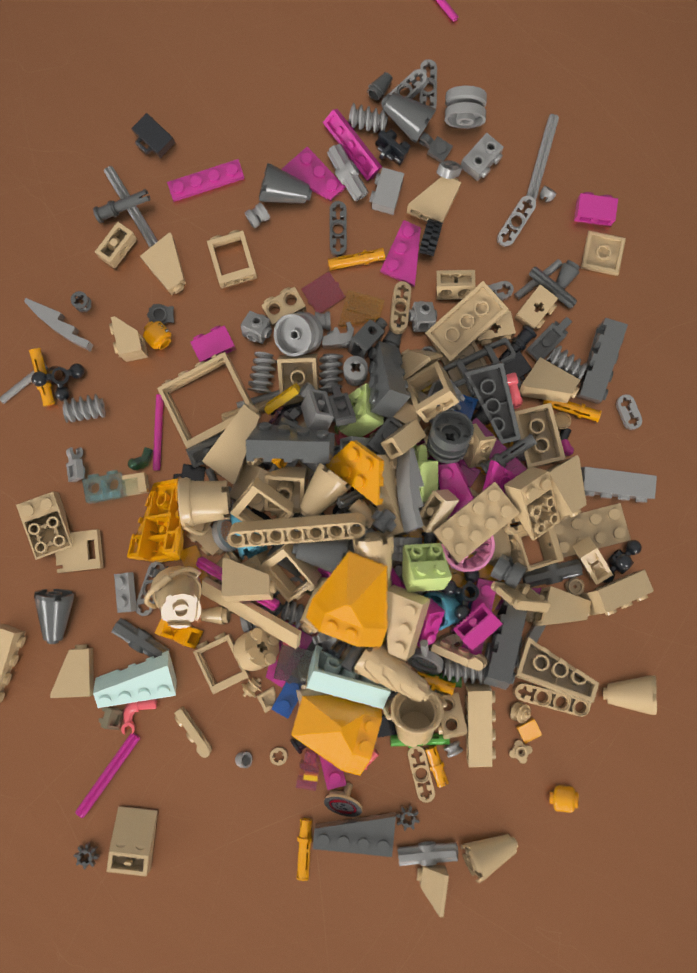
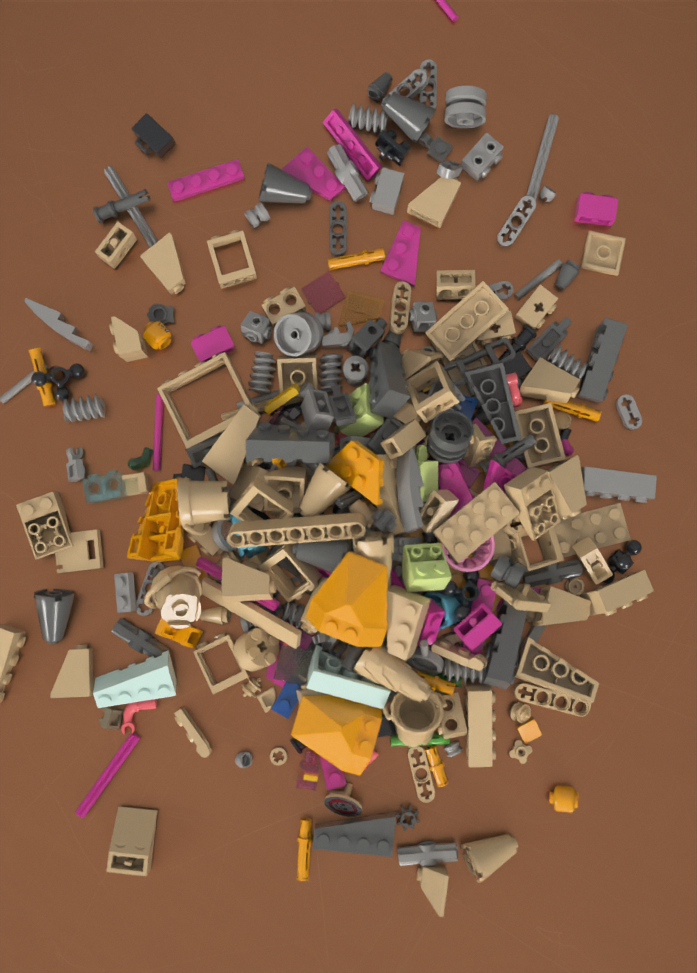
dark grey bush [71,291,92,312] -> none
dark grey gear [73,842,100,869] -> none
black tyre [419,219,443,256] -> none
dark grey axle [529,267,577,308] -> none
tan cone [603,675,657,715] -> none

